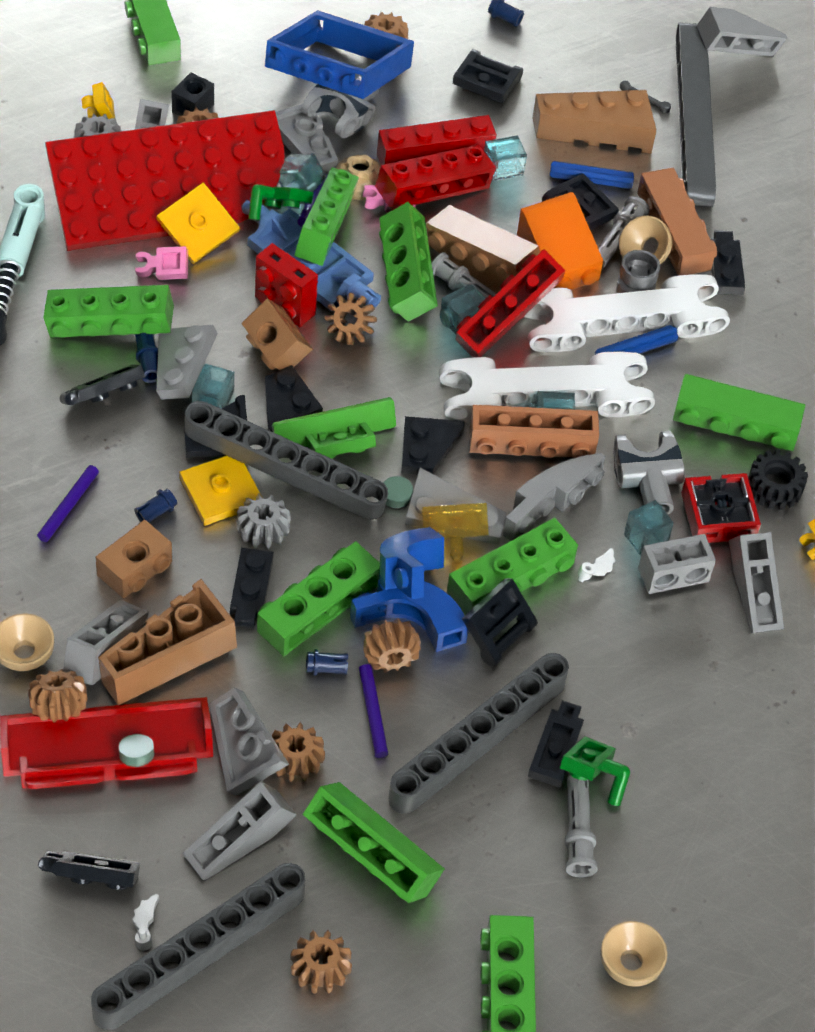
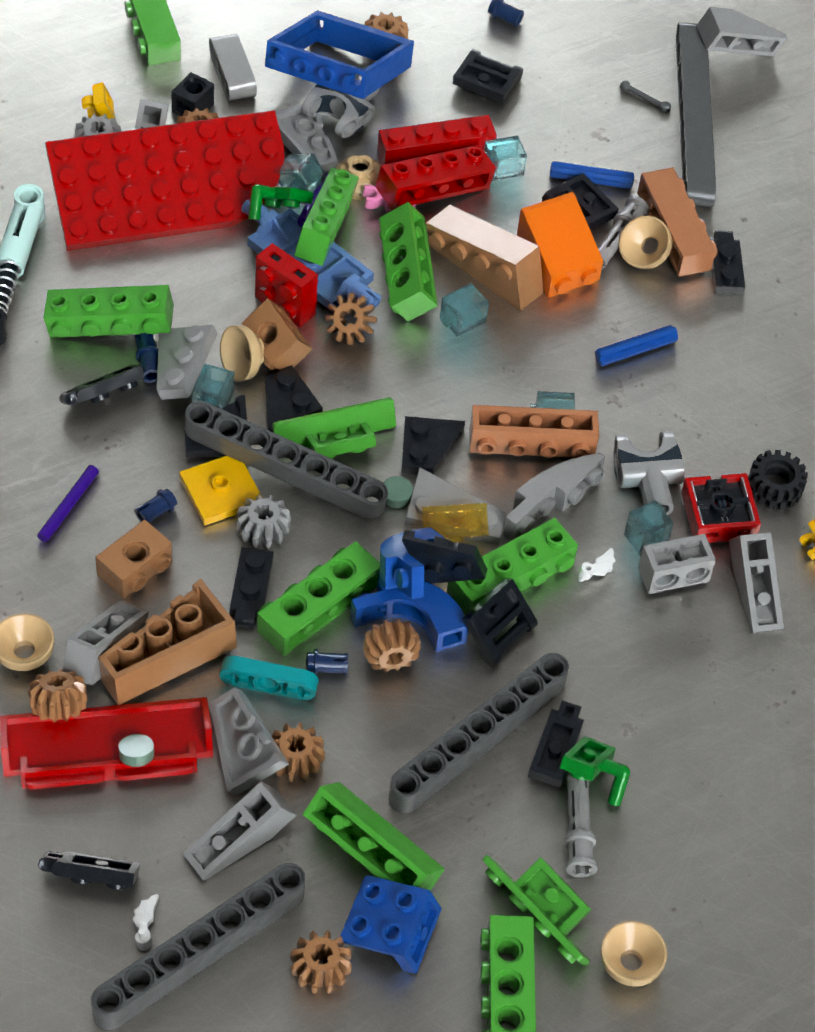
bright pink plate [135,246,188,280] -> none
yellow plate [156,182,240,264] -> none
dark purple bar [359,664,388,758] -> none
light grey pin [432,252,496,304] -> none
white piece [439,352,655,423] -> none
red brick [455,249,566,357] -> none
white piece [524,274,730,352] -> none
medium nougat wedge [532,90,657,154] -> none
flat silver wheel [616,250,660,293] -> none
bright green brick [673,374,806,451] -> none
none -> light grey beam [209,33,257,101]
none -> teal beam [219,656,319,700]
none -> tan piece [220,325,265,382]
none -> blue bracket [340,875,442,974]
none -> black wing [402,530,488,584]
none -> bright green bracket [482,854,592,966]

